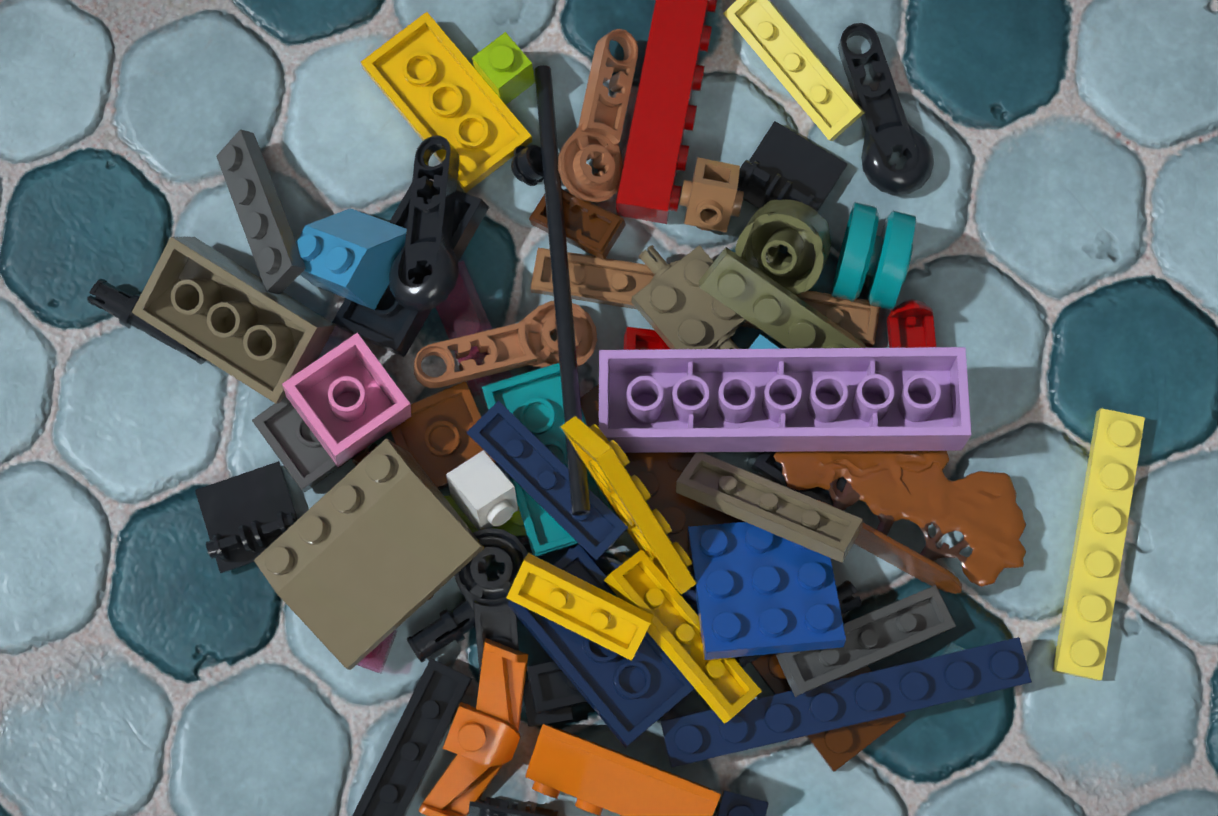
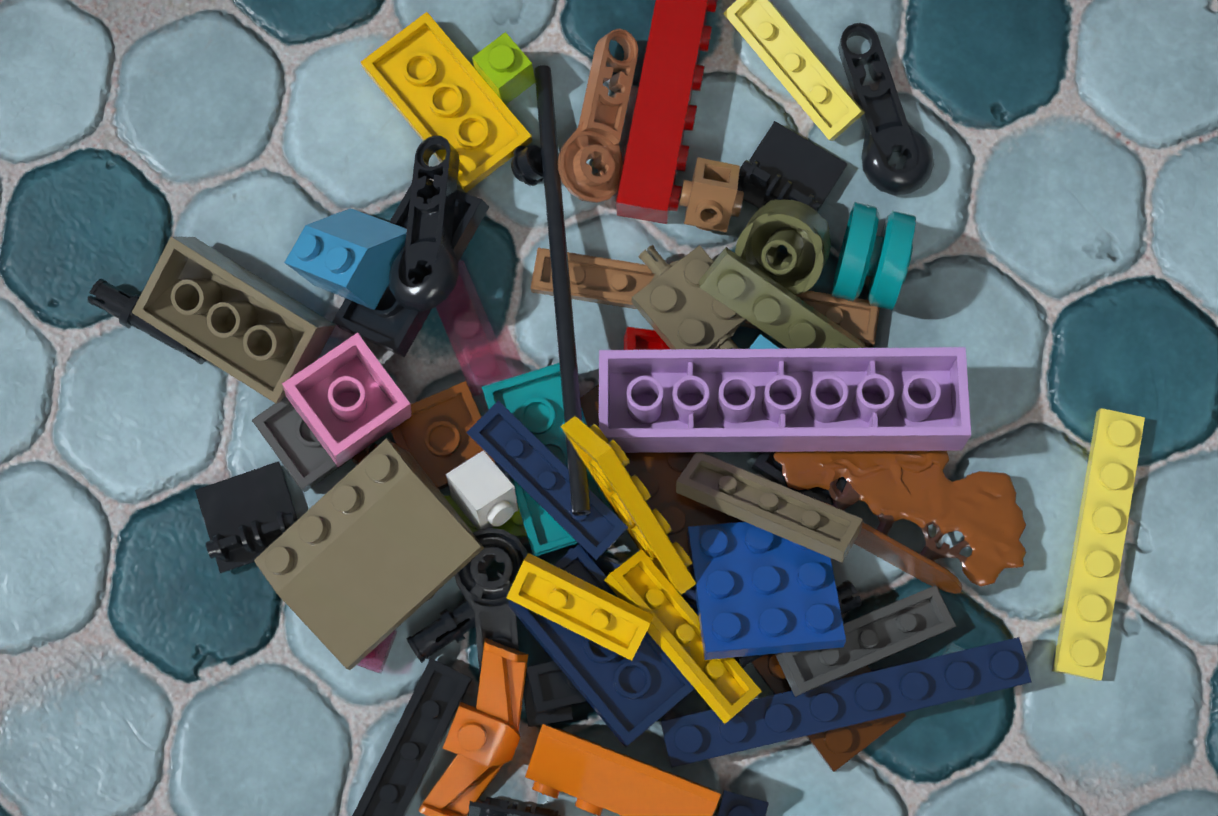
dark grey plate [216,129,306,294] -> none
nougat beam [413,301,597,388] -> none
reddish brown plate [529,189,626,260] -> none
red plate [887,299,936,348] -> none

